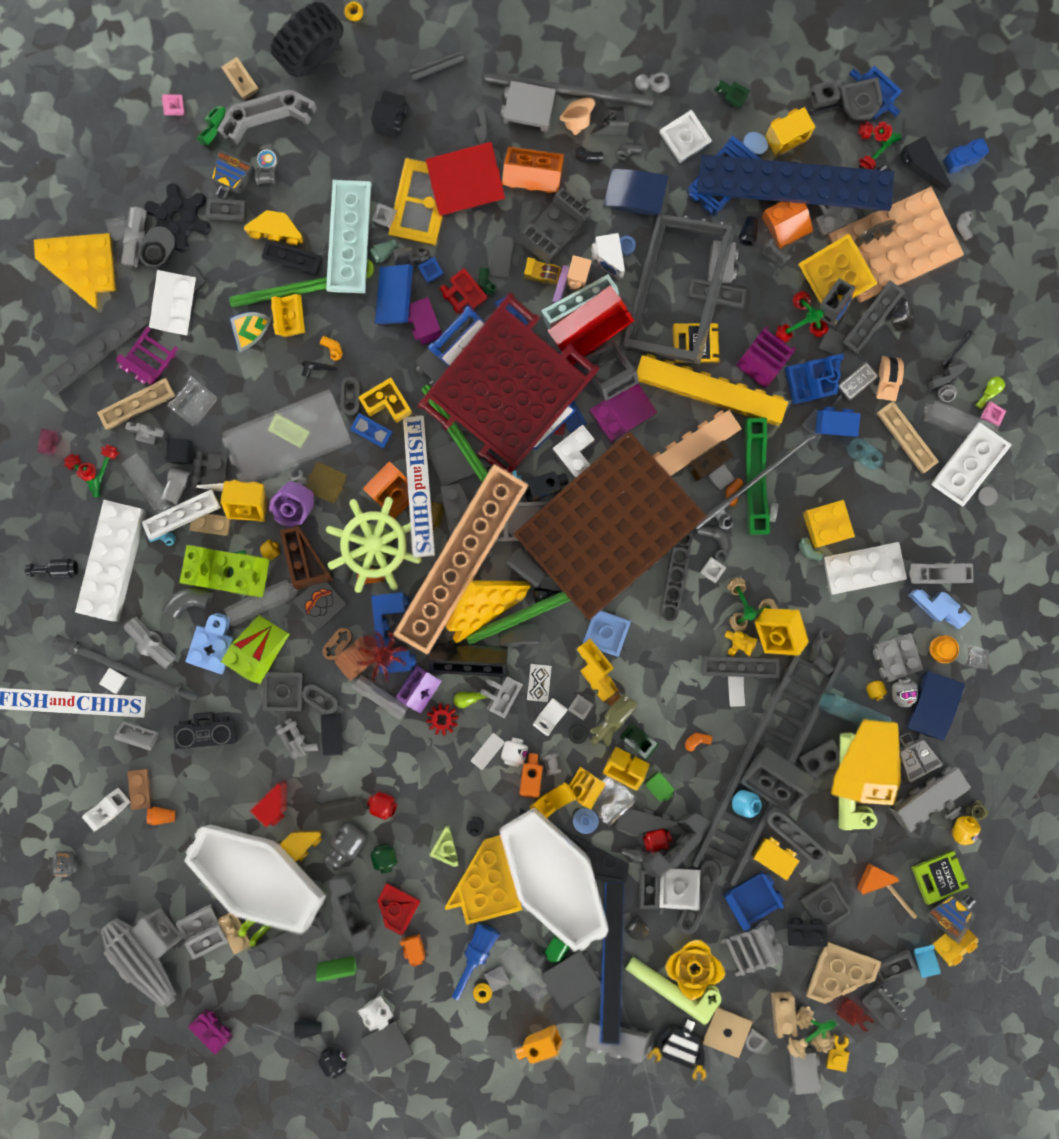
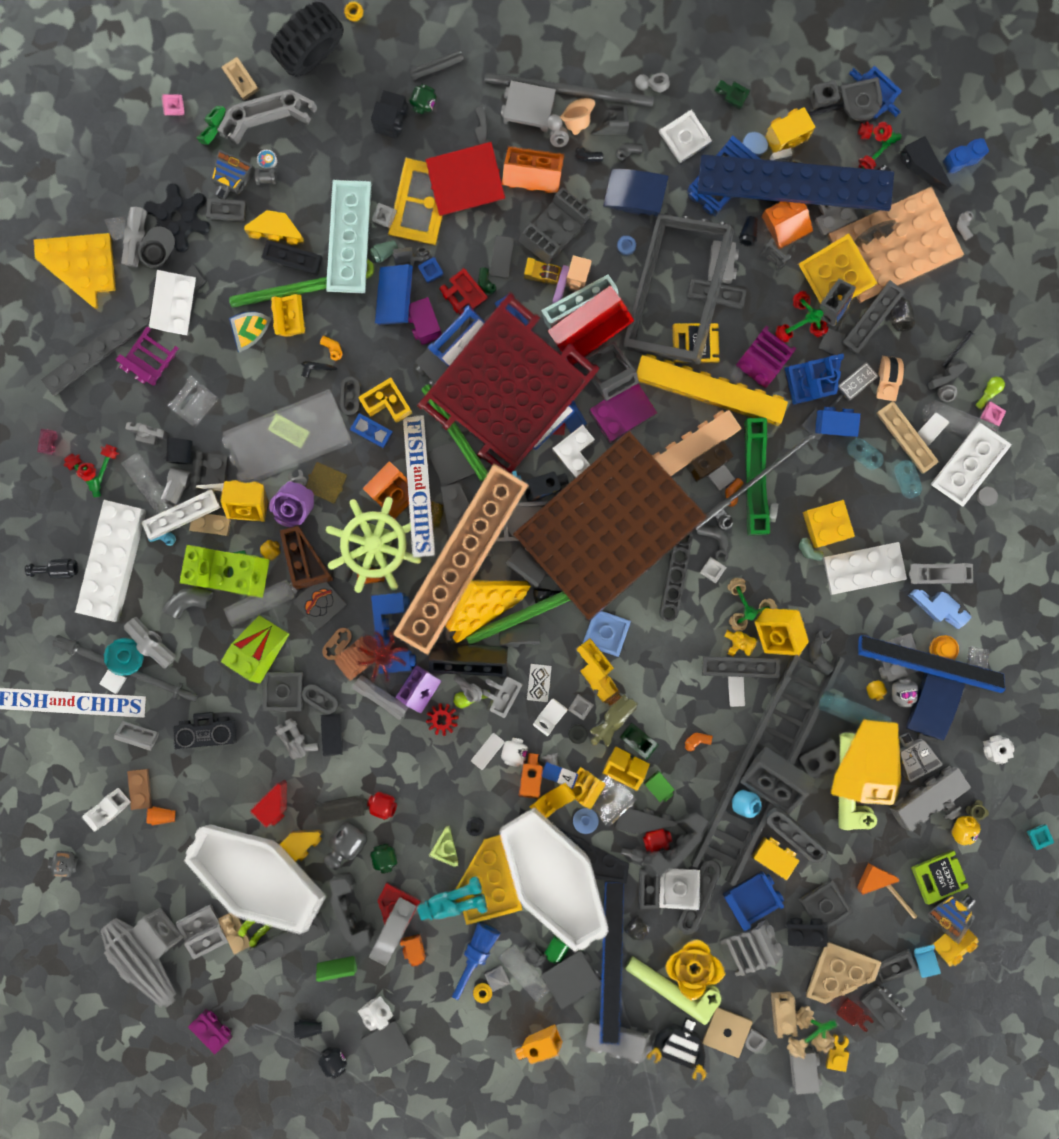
tan plate [97,378,176,430] -> none
light blue plate [185,612,235,675] -> none
white slope [591,233,625,281] -> none
none -> teal tile [104,638,144,676]
none -> light grey arch [369,897,416,966]
none -> dark green head [409,84,437,115]
none -> teal piece [417,876,488,921]
none -> light grey plate [454,674,482,702]
none -> sticker [542,762,578,788]
none -> light grey plate [547,114,569,147]
none -> white tile [769,148,792,162]
none -> black tile [858,635,1005,693]
none -> clear light blue plate [895,460,922,498]
none -> white sticker [918,413,950,446]
none -> white brick [983,735,1014,764]
none -> teal plate [1027,824,1055,850]

